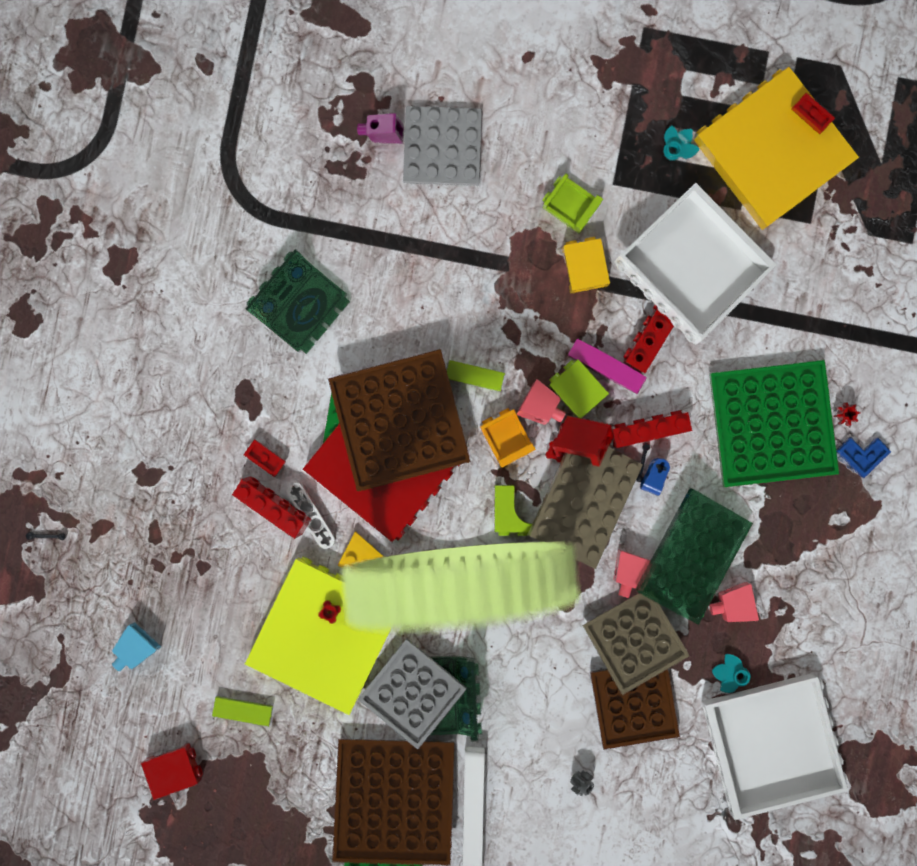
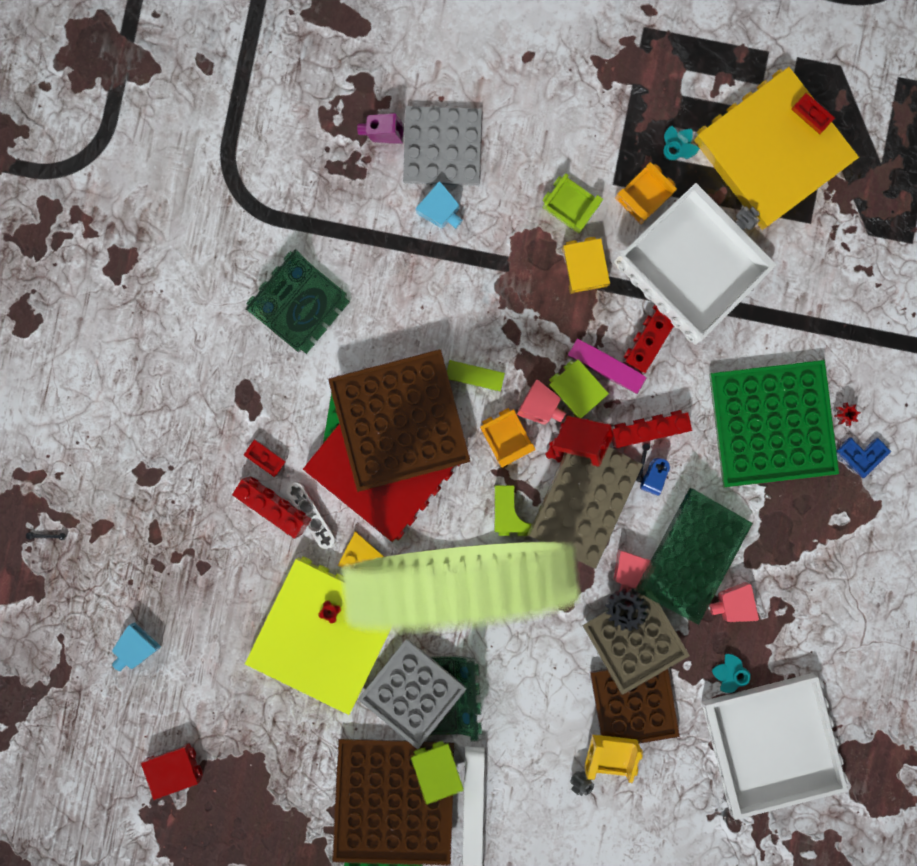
lime tile [212,696,273,727] -> none
none -> lime panel [411,741,464,804]
none -> medium azure torso [416,181,463,229]
none -> yellow panel [584,734,643,783]
none -> black gear [605,588,649,631]
none -> light orange panel [615,162,677,225]
none -> flat silver gear [736,206,760,230]

